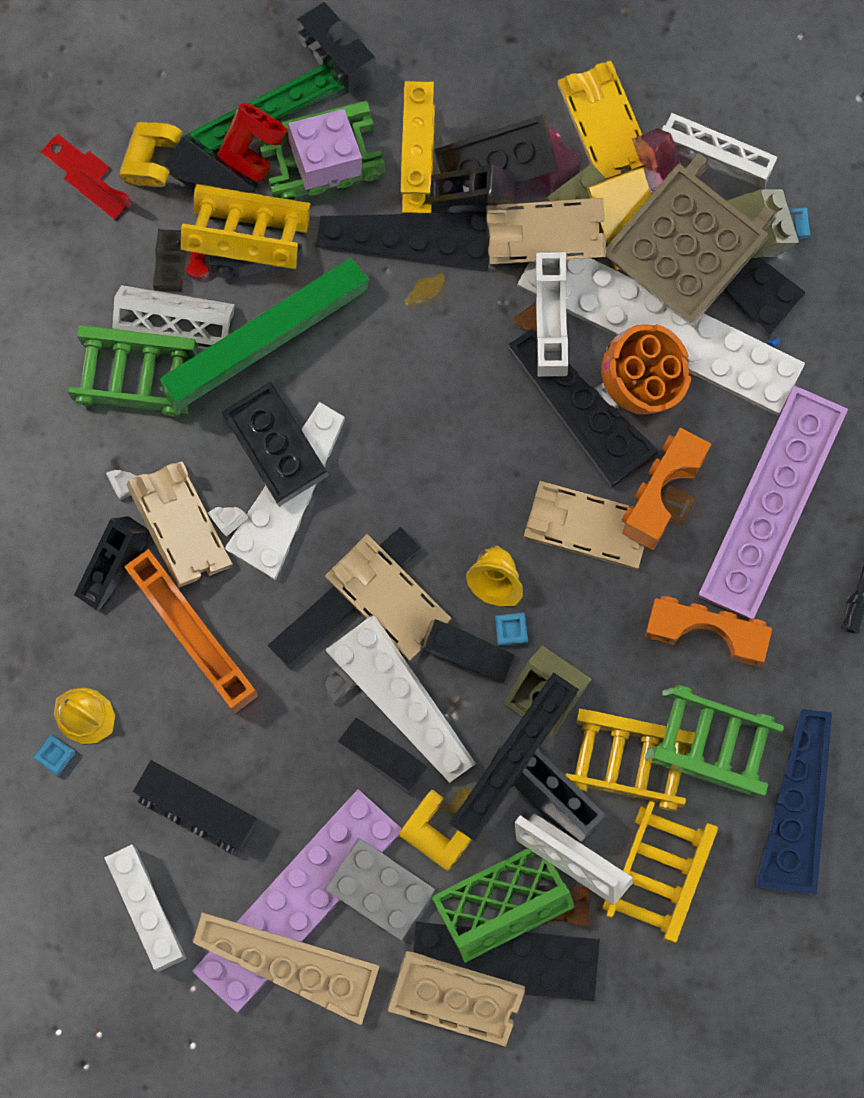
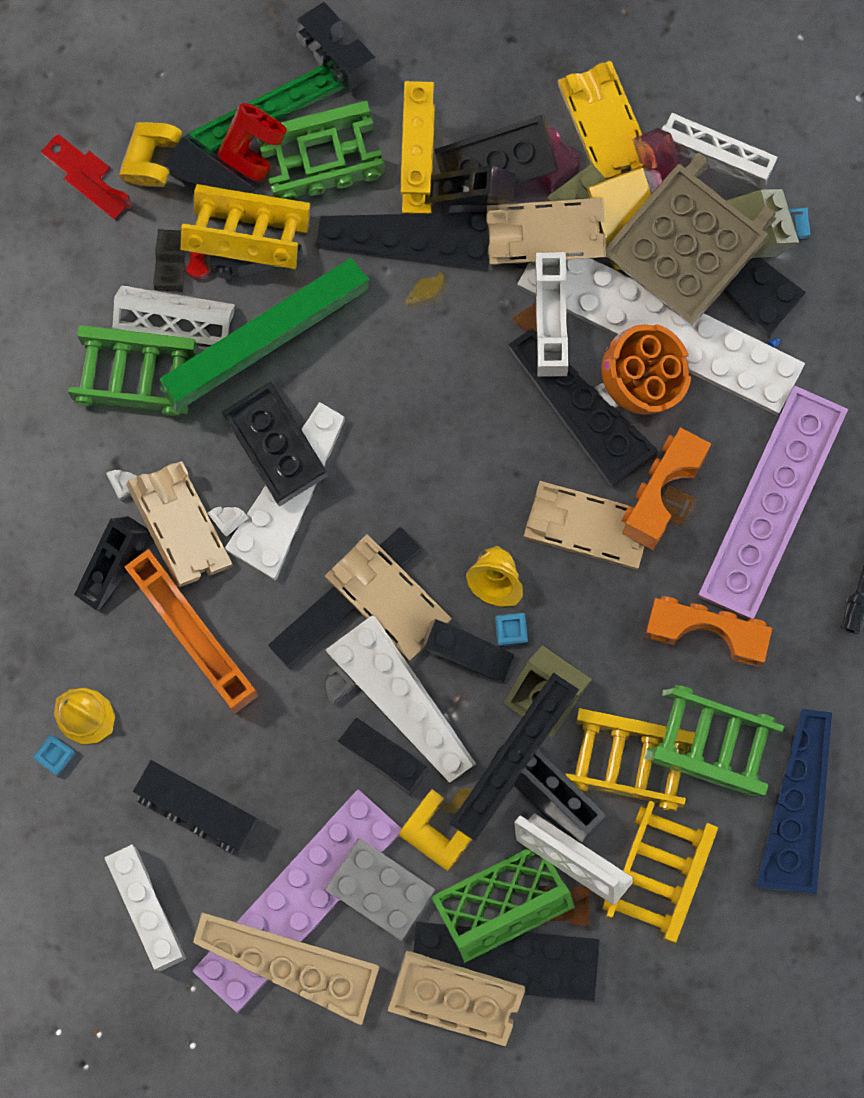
lavender brick [288,109,362,190] -> none

